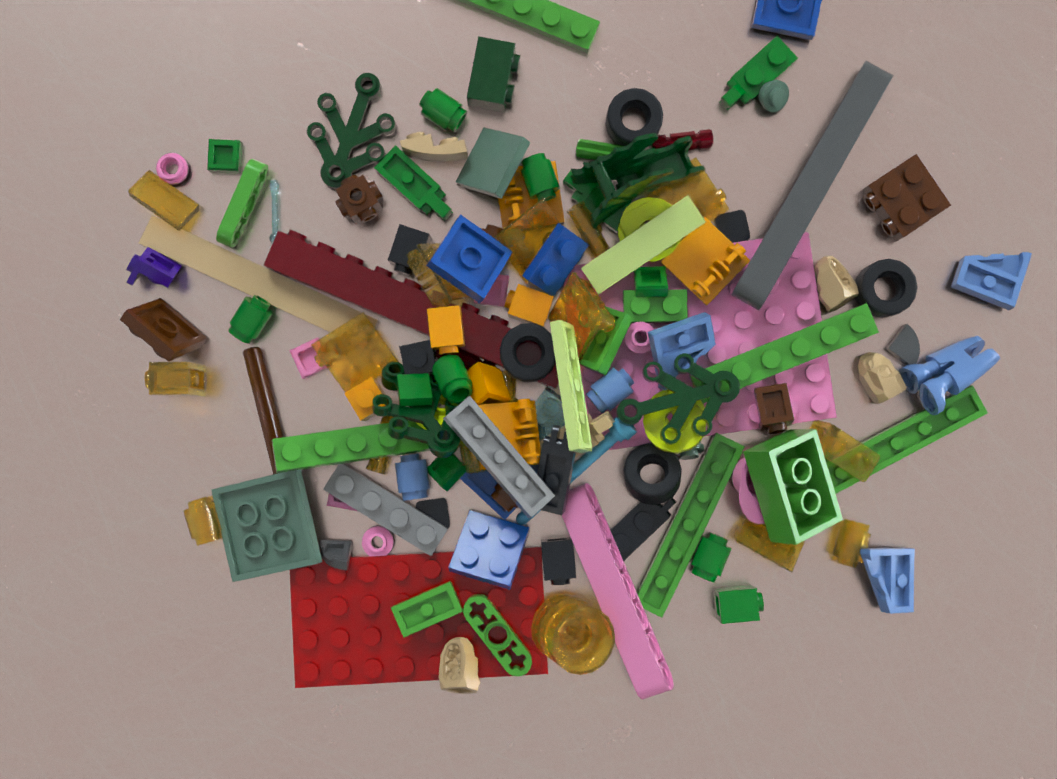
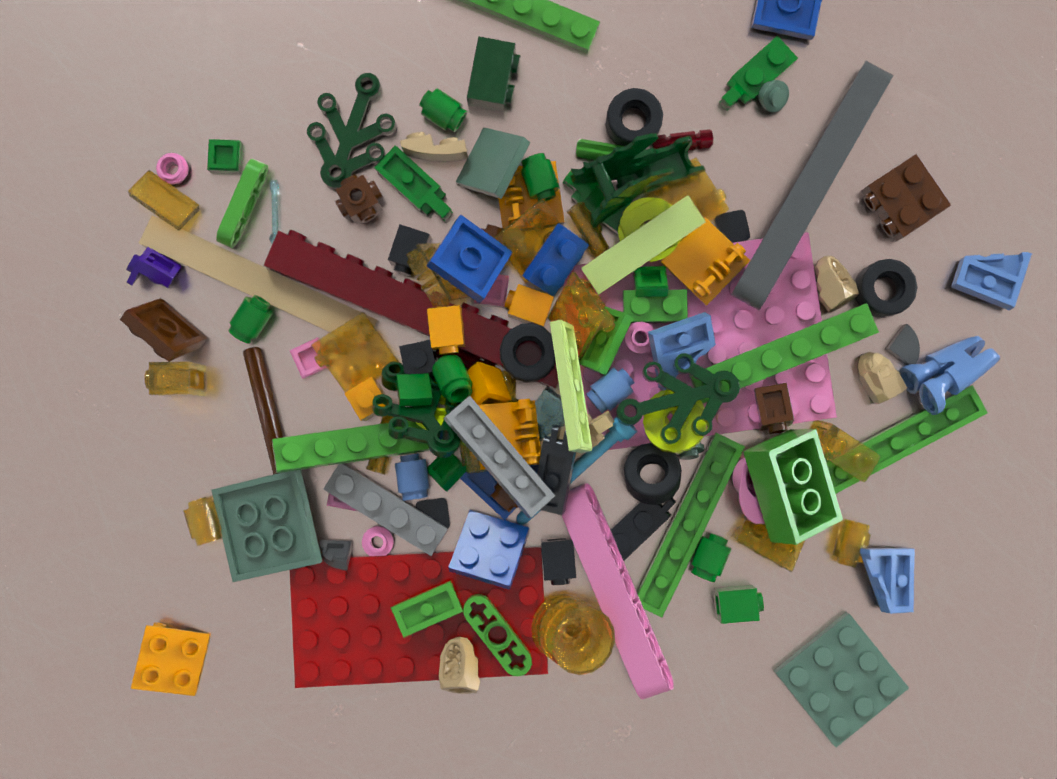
none -> light orange hinge [131,622,210,696]
none -> sand green plate [774,612,909,748]

